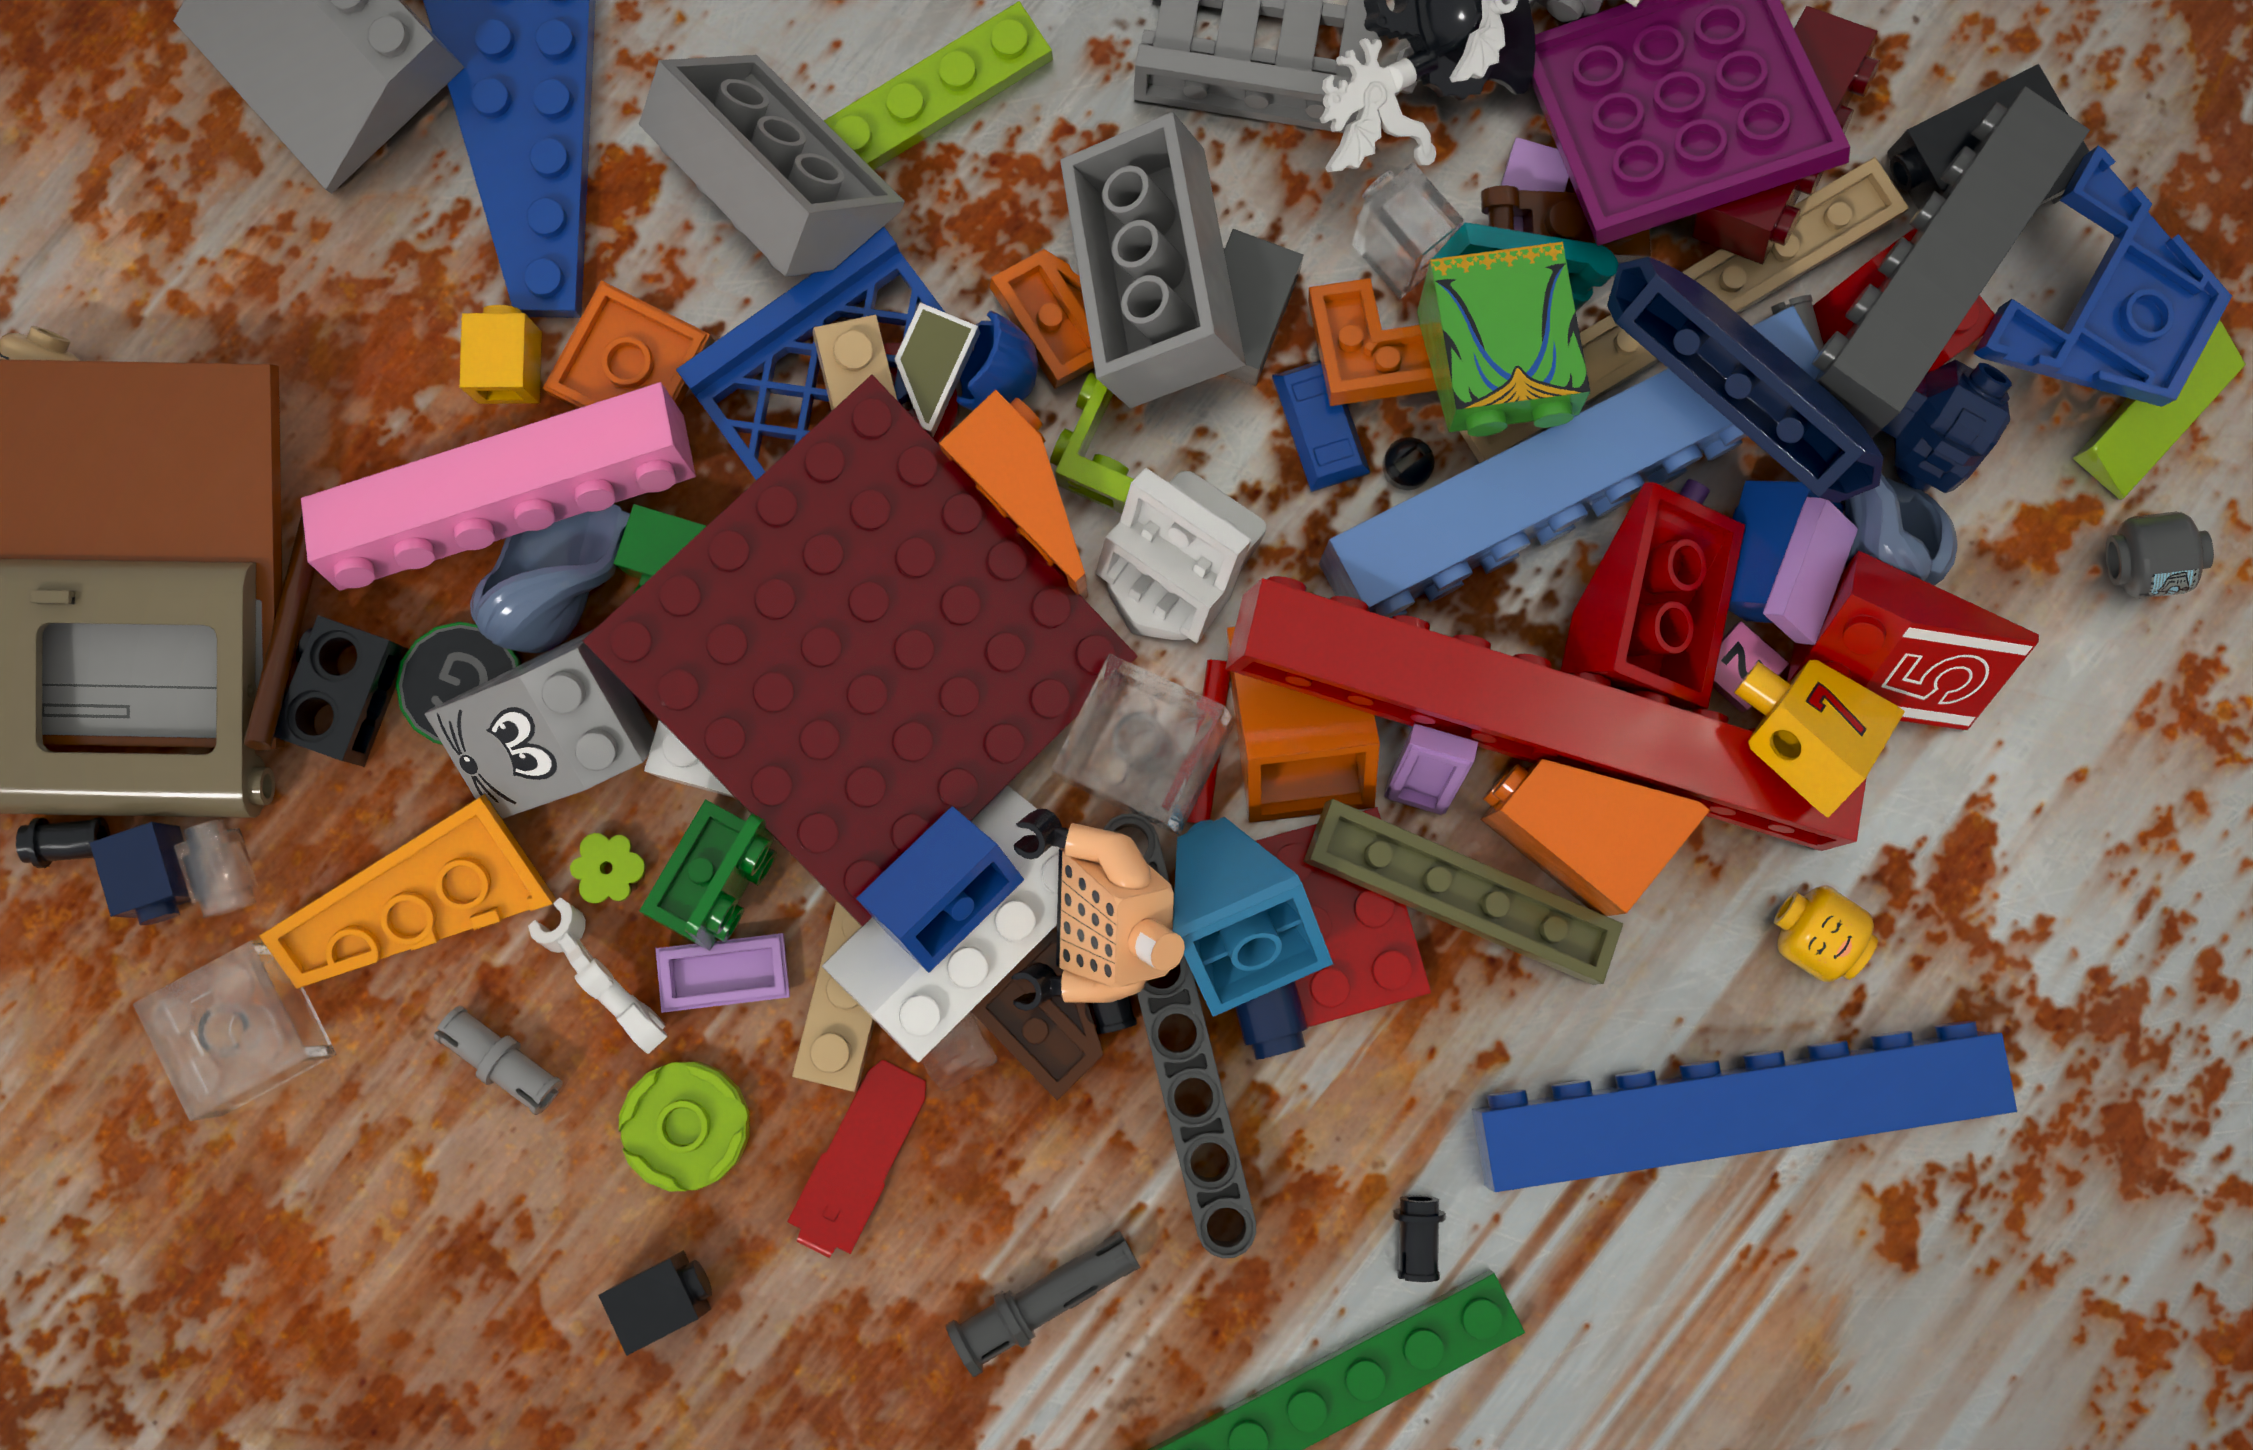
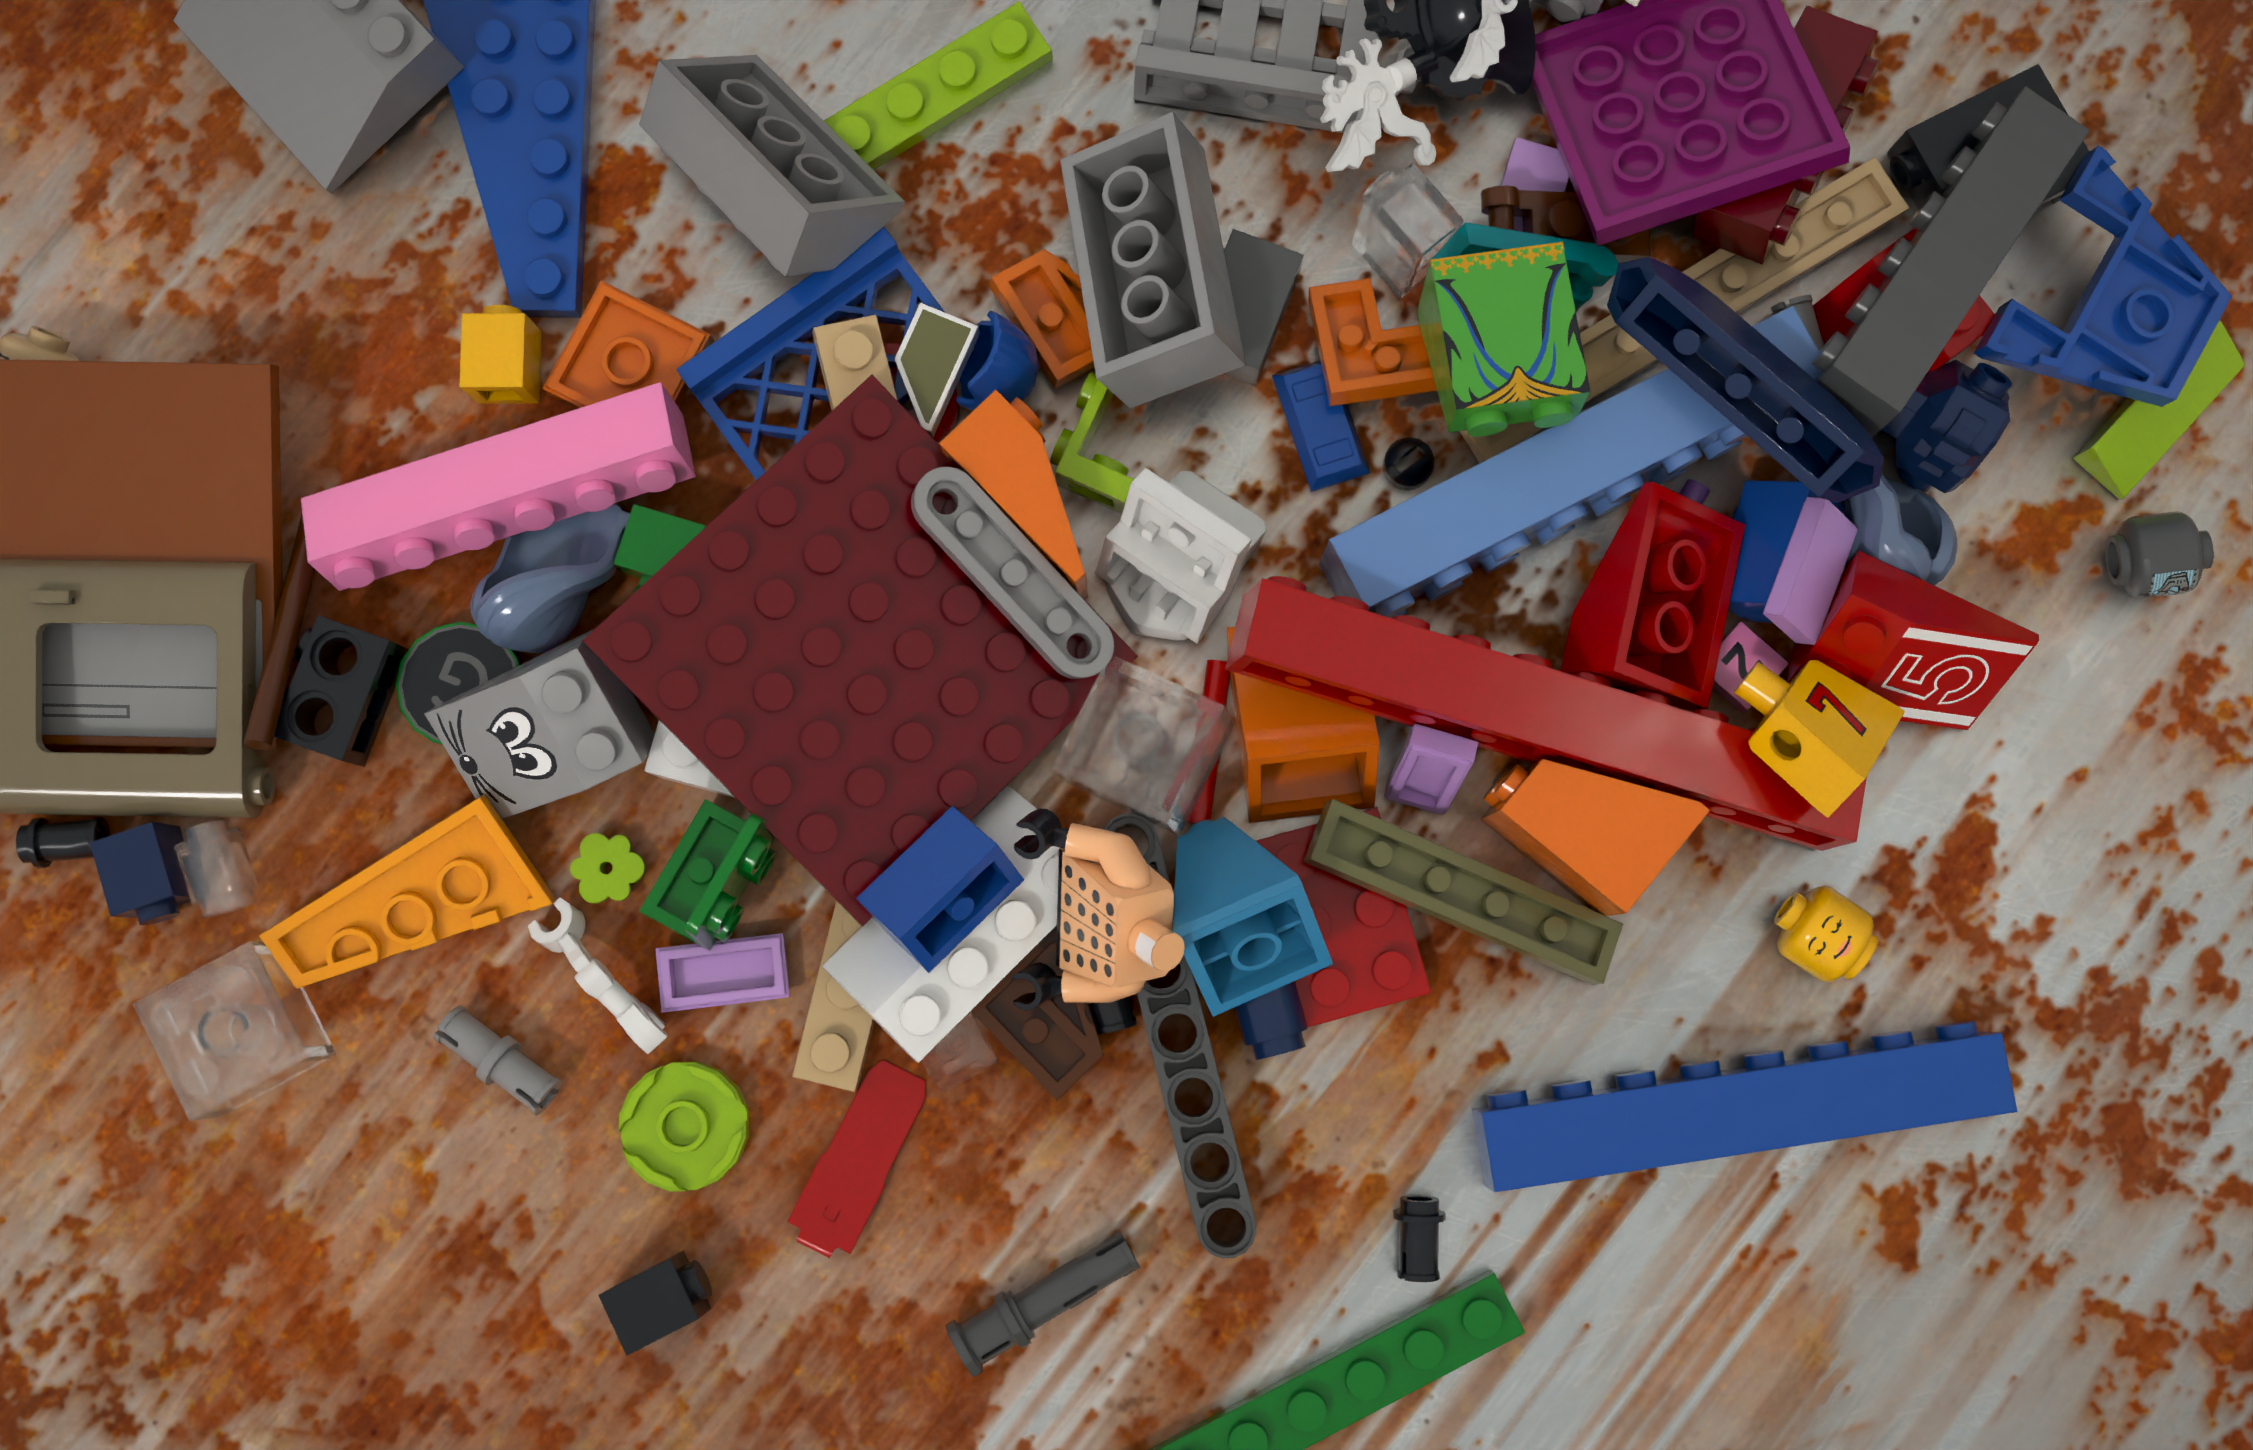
none -> light grey plate [911,467,1114,679]

